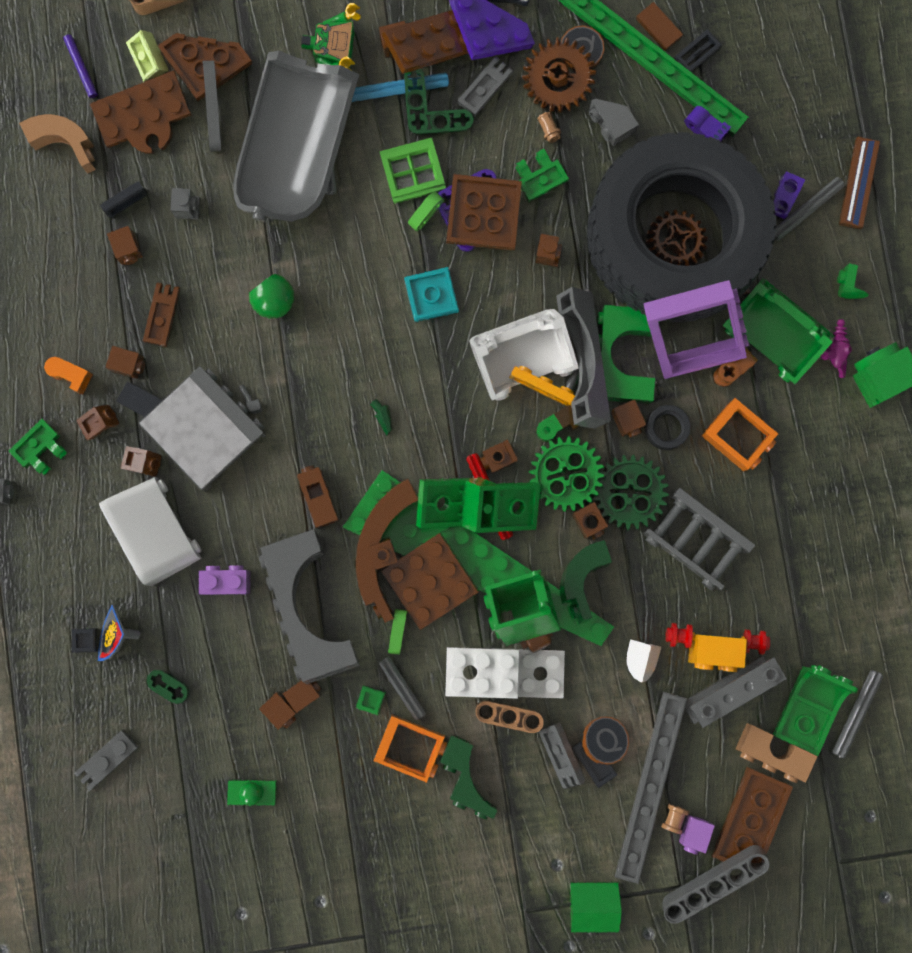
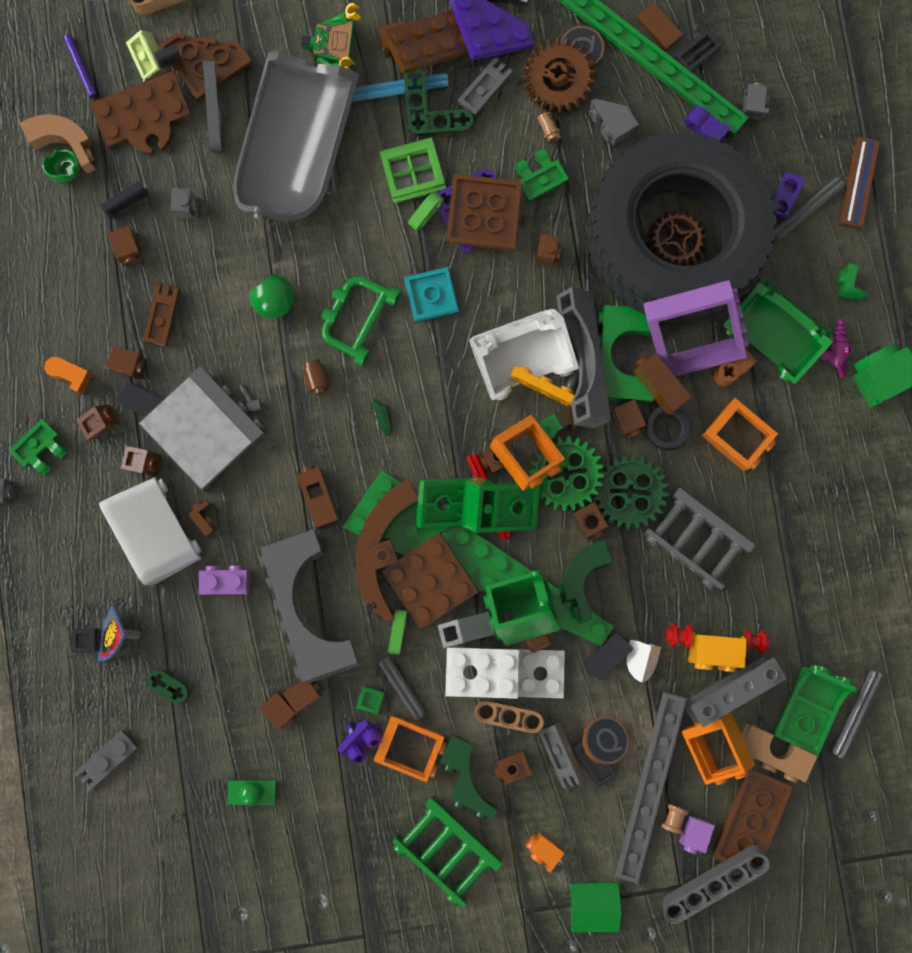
none -> green hair [42,150,81,184]
none -> black tile [154,44,182,69]
none -> reddish brown bracket [188,500,216,538]
none -> reddish brown brick [302,359,331,395]
none -> green bar [321,276,402,367]
none -> dark purple hips [337,719,383,764]
none -> green fence [392,795,502,909]
none -> dark grey slope [437,611,496,648]
none -> orange window [490,415,565,491]
none -> reddish brown brick [494,750,532,785]
none -> orange brick [526,832,565,873]
none -> black tile [583,631,634,681]
none -> reddish brown brick [632,353,691,415]
none -> orange window [682,712,755,785]
none -> dark grey brick [742,83,770,121]

